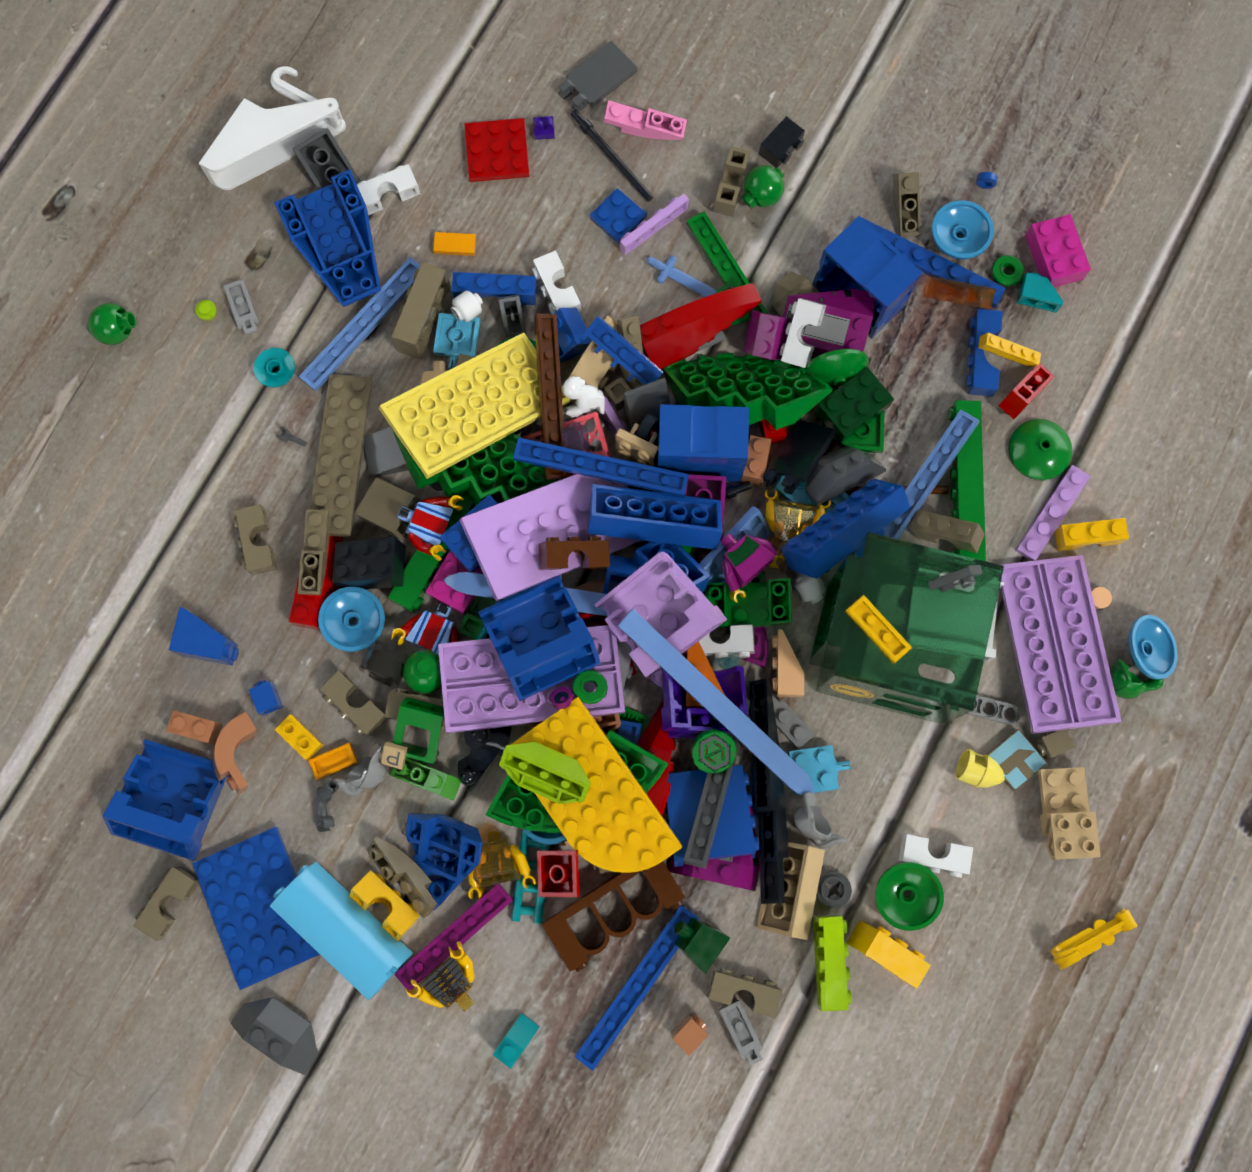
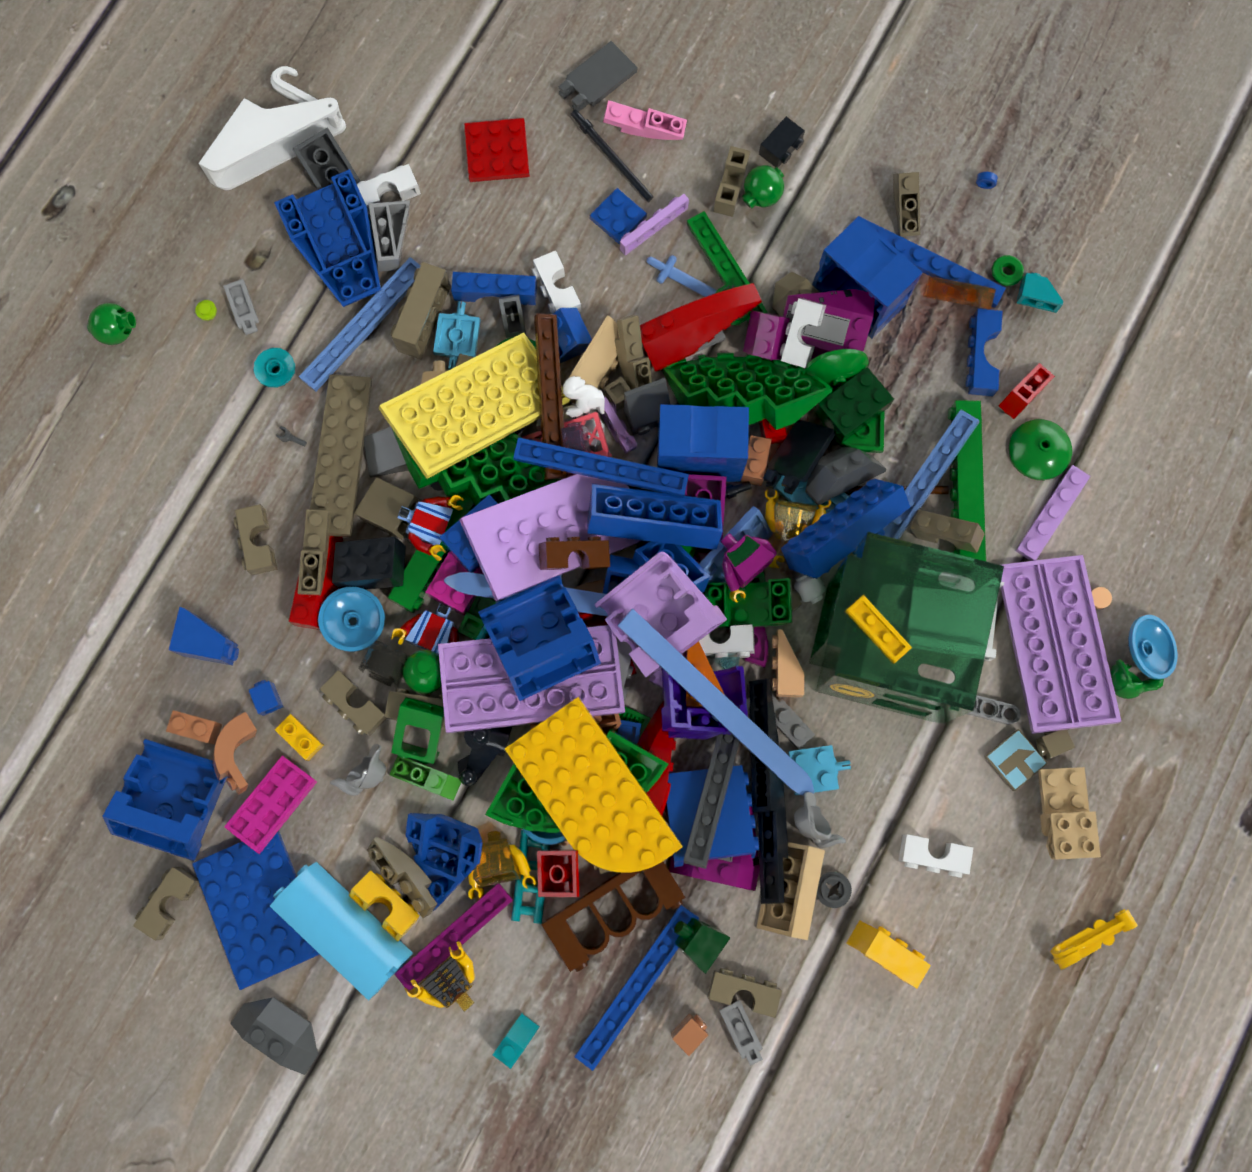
light orange tile [308,743,358,781] -> none
dark grey piece [314,779,339,832] -> none
tan tile [381,741,408,770] -> none
light orange tile [433,232,476,256] -> none
white head [451,291,483,322] -> none
lime wedge [499,742,591,804] -> none
dark purple tile [533,116,555,140] -> none
magenta tile [550,687,574,709] -> none
green piece [572,670,608,704] -> none
blue hinge [579,316,663,385] -> none
tan plate [615,414,659,467] -> none
green tile [691,729,737,773] -> none
lime wedge [812,915,852,1011] -> none
green dish [875,862,944,931] -> none
dark grey hinge [928,565,983,593] -> none
dark azure dish [931,200,994,259] -> none
light yellow helmet [955,749,1005,788] -> none
yellow piece [978,333,1041,368] -> none
dark pink brick [1025,214,1091,287] -> none
yellow arch [1054,518,1129,551] -> none
none -> dark pink plate [224,756,317,854]
none -> light grey wedge [369,200,410,272]

